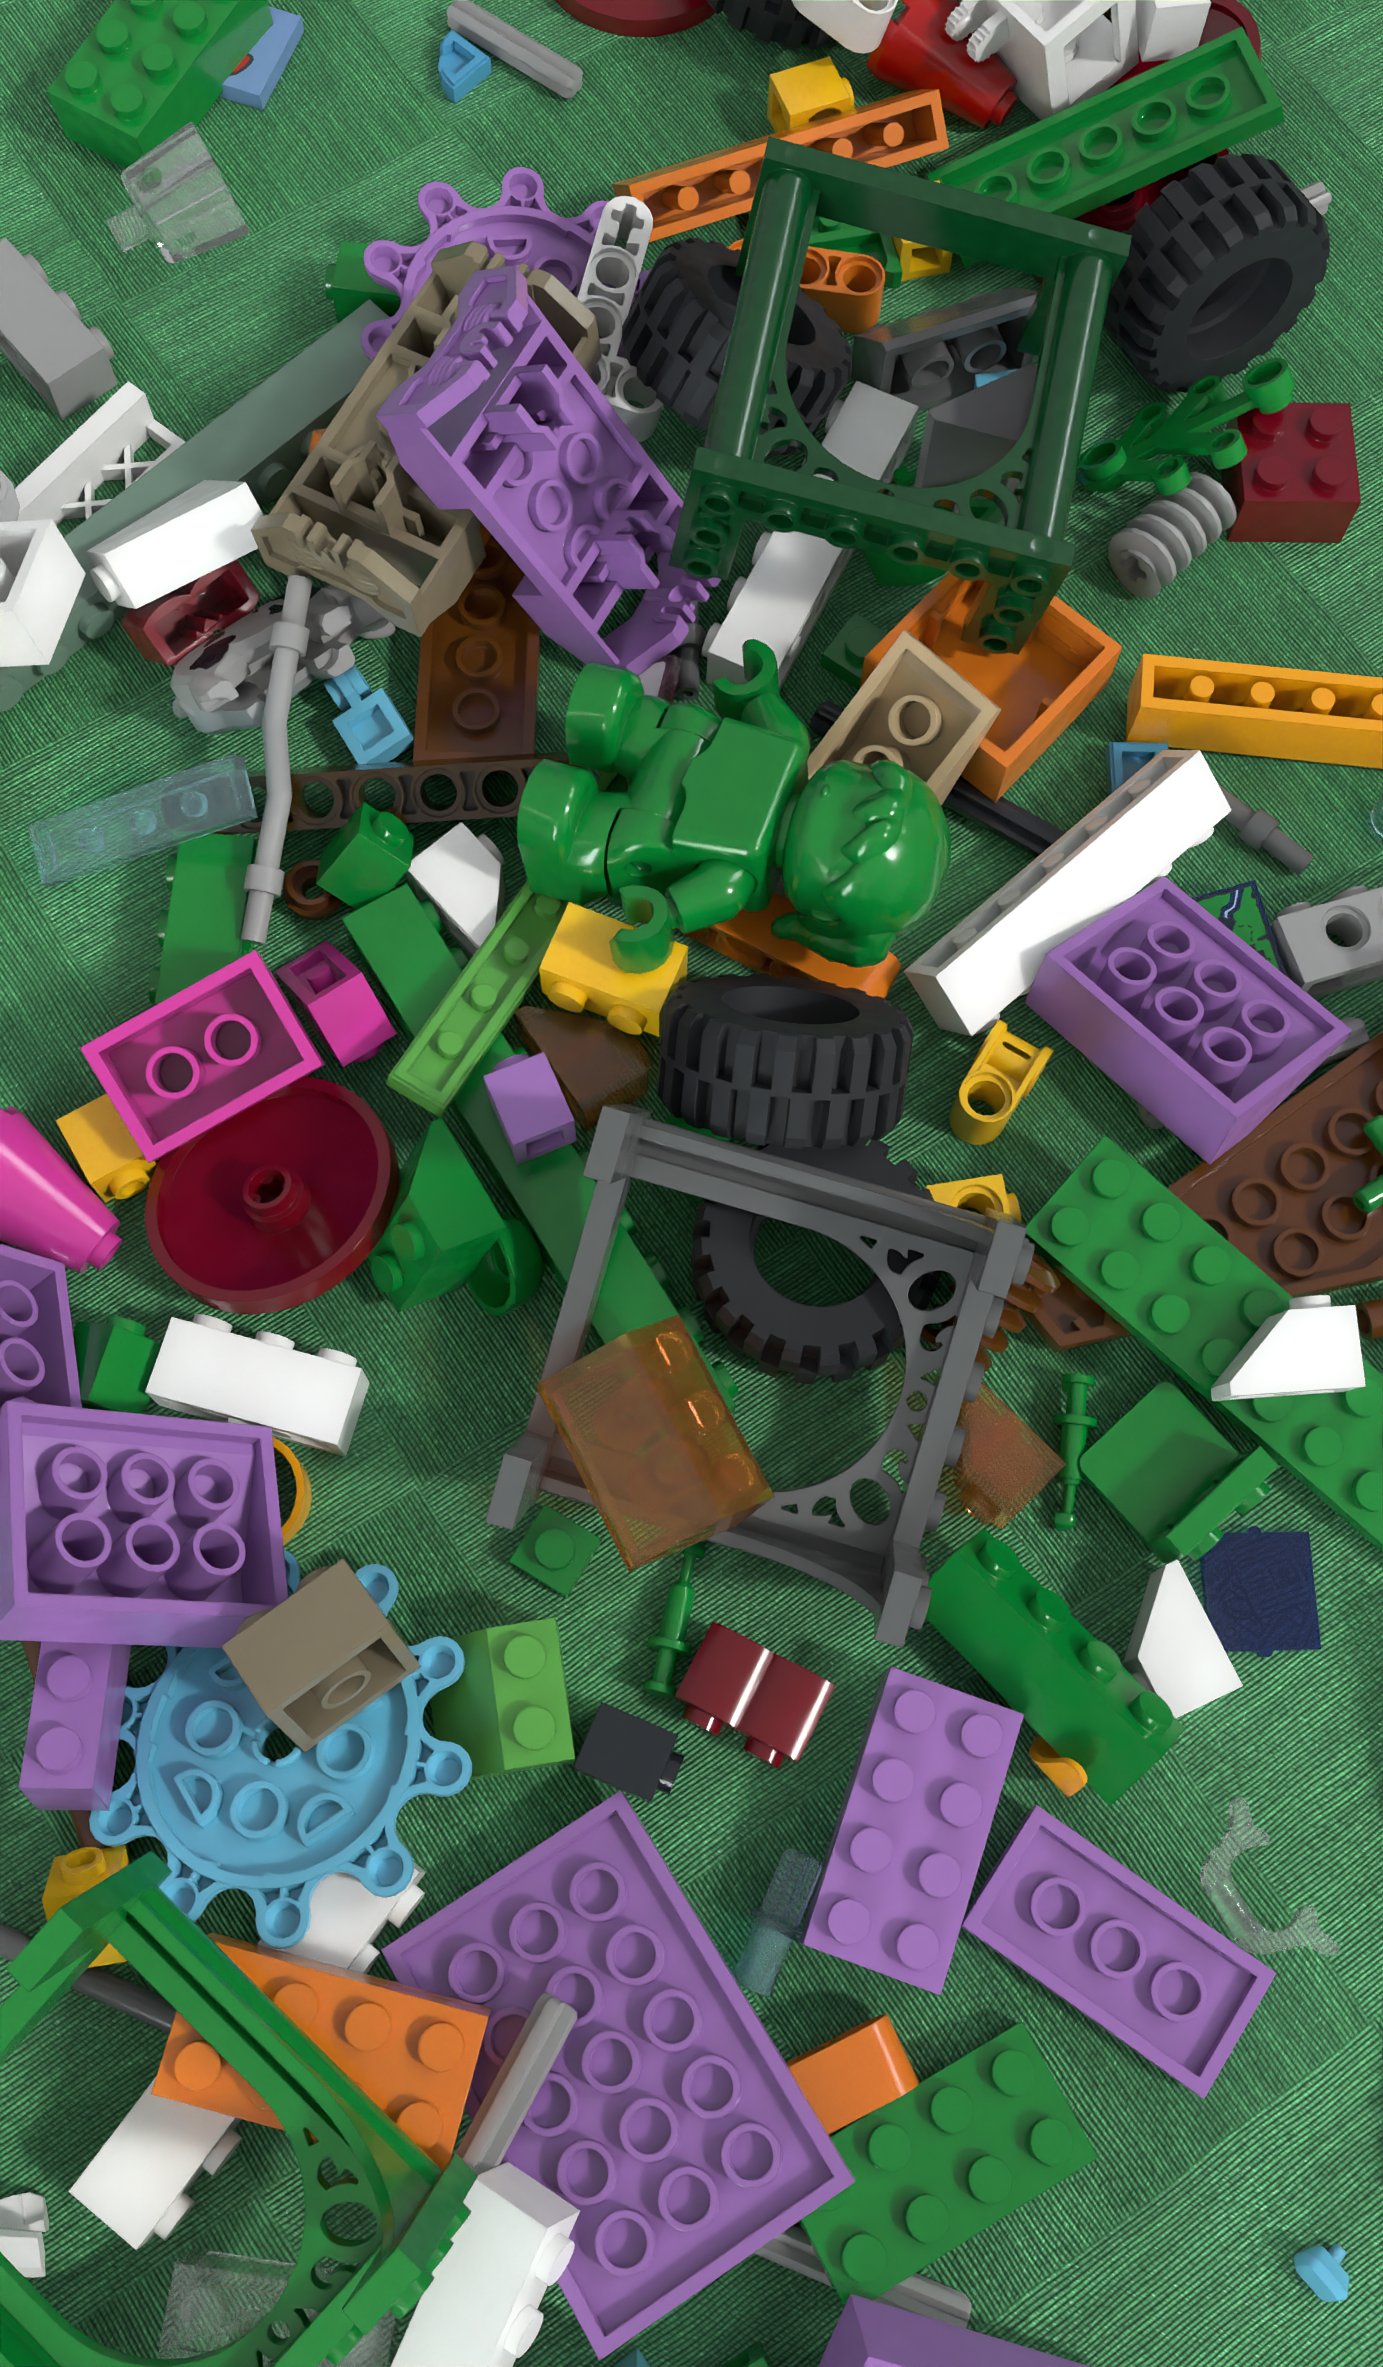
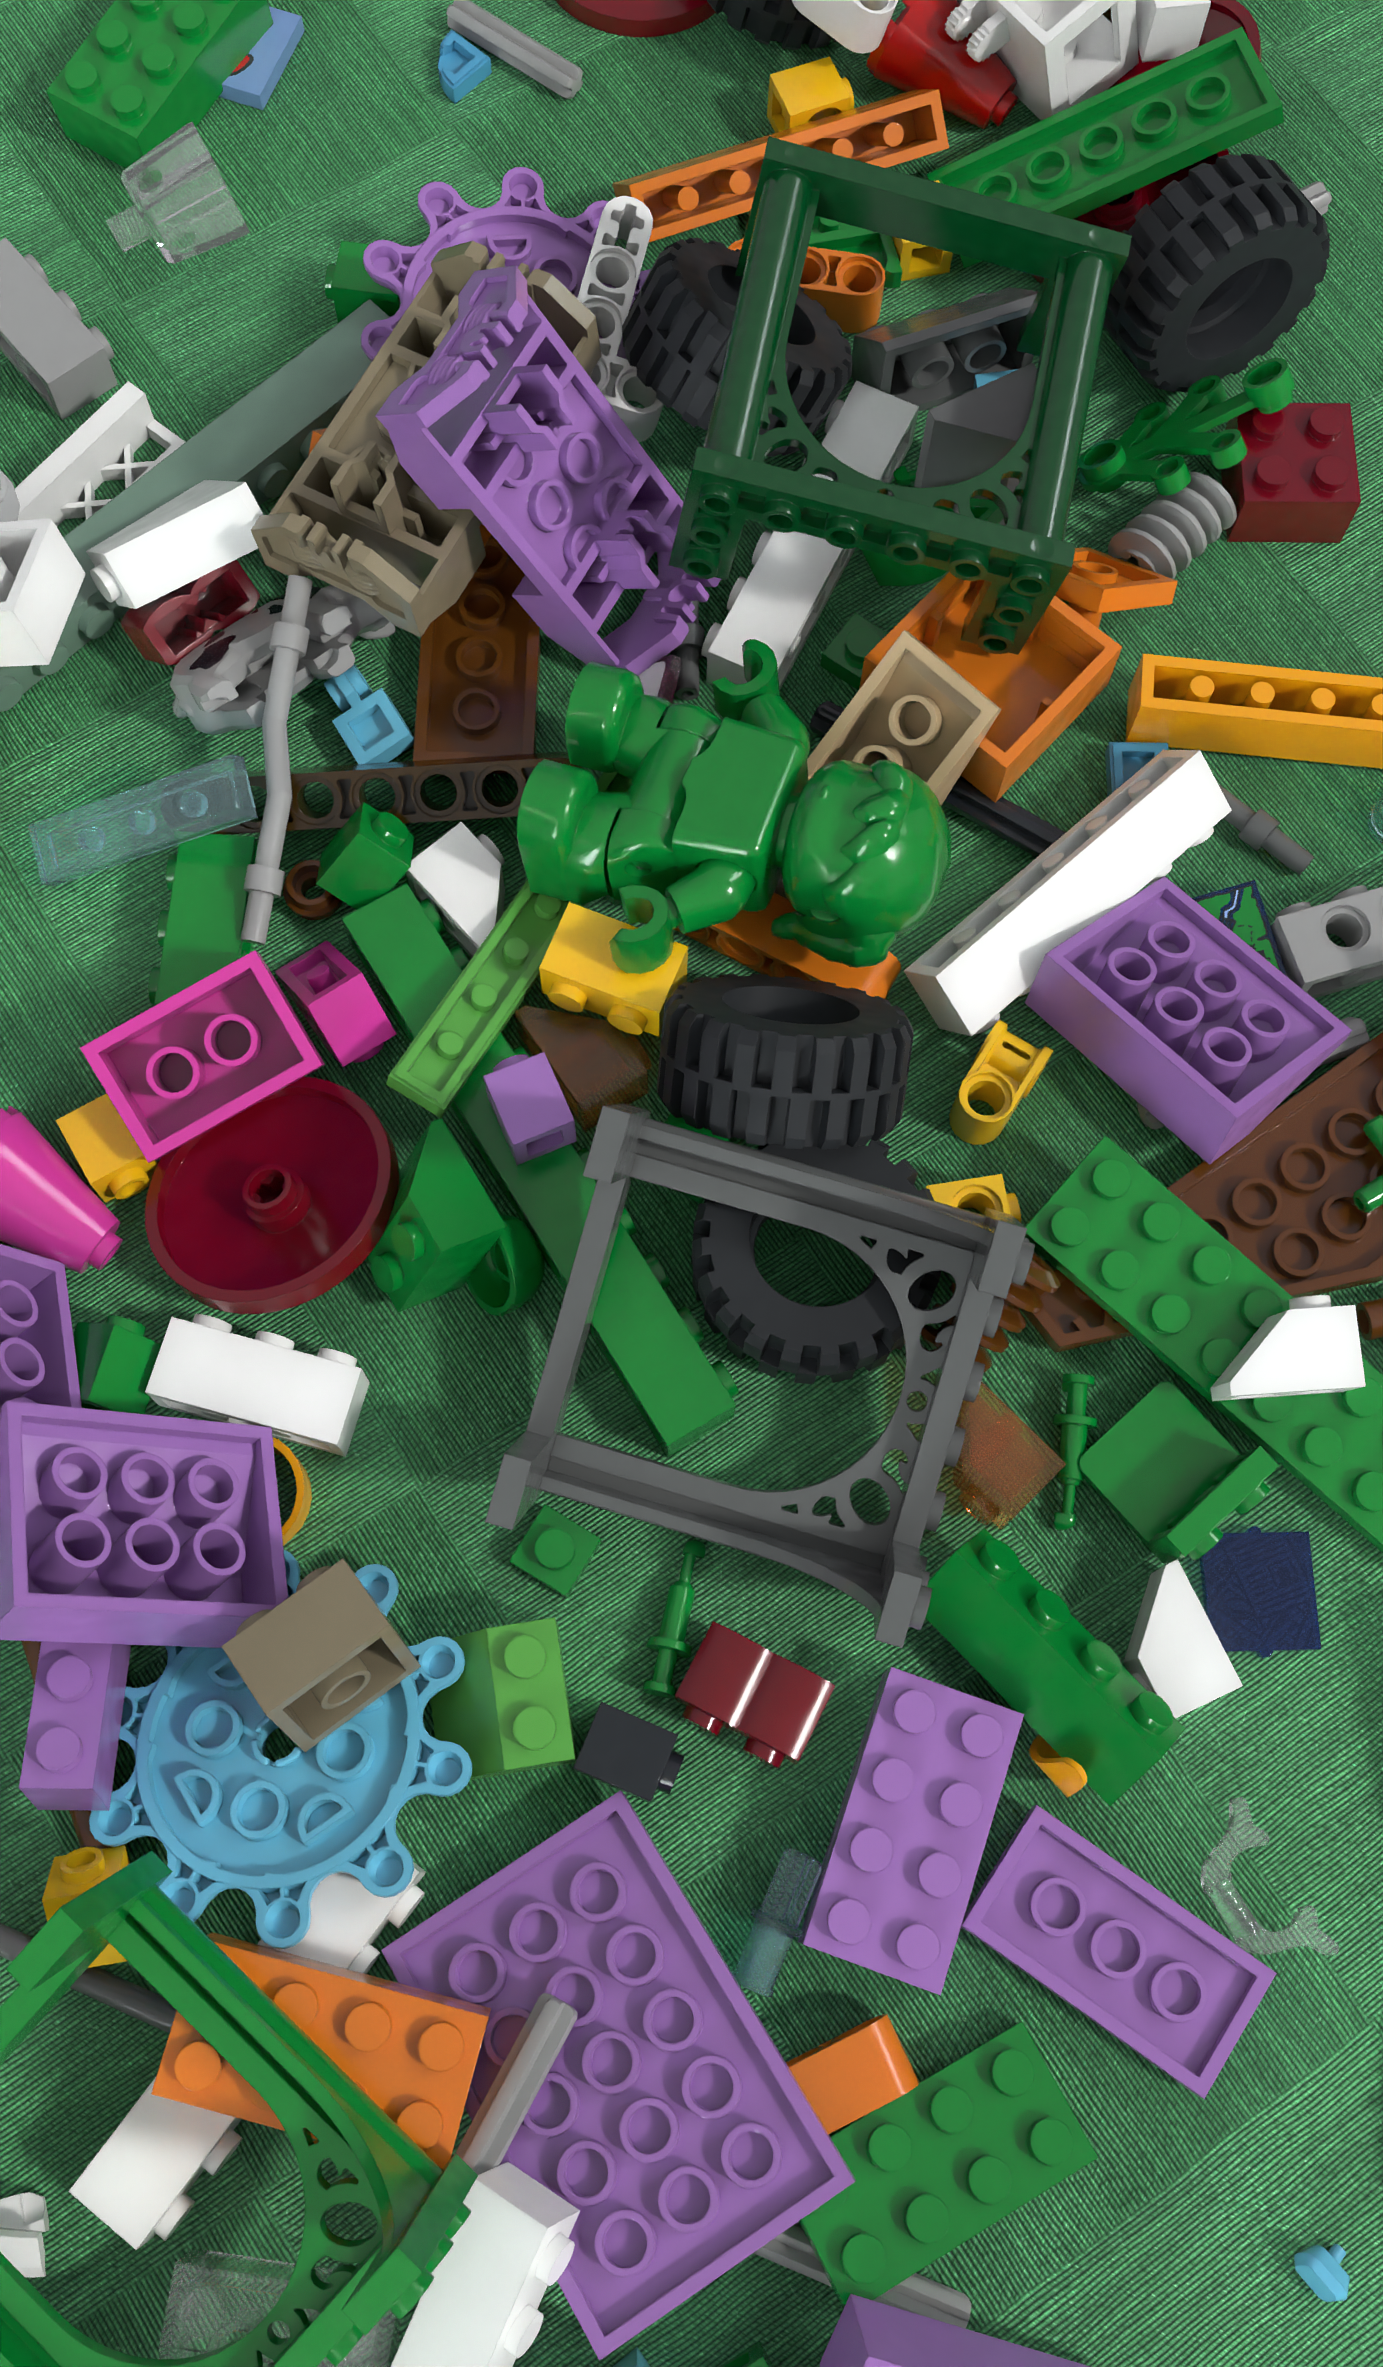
clear orange slope [536,1315,775,1572] -> none
none -> orange tile [1055,547,1178,629]

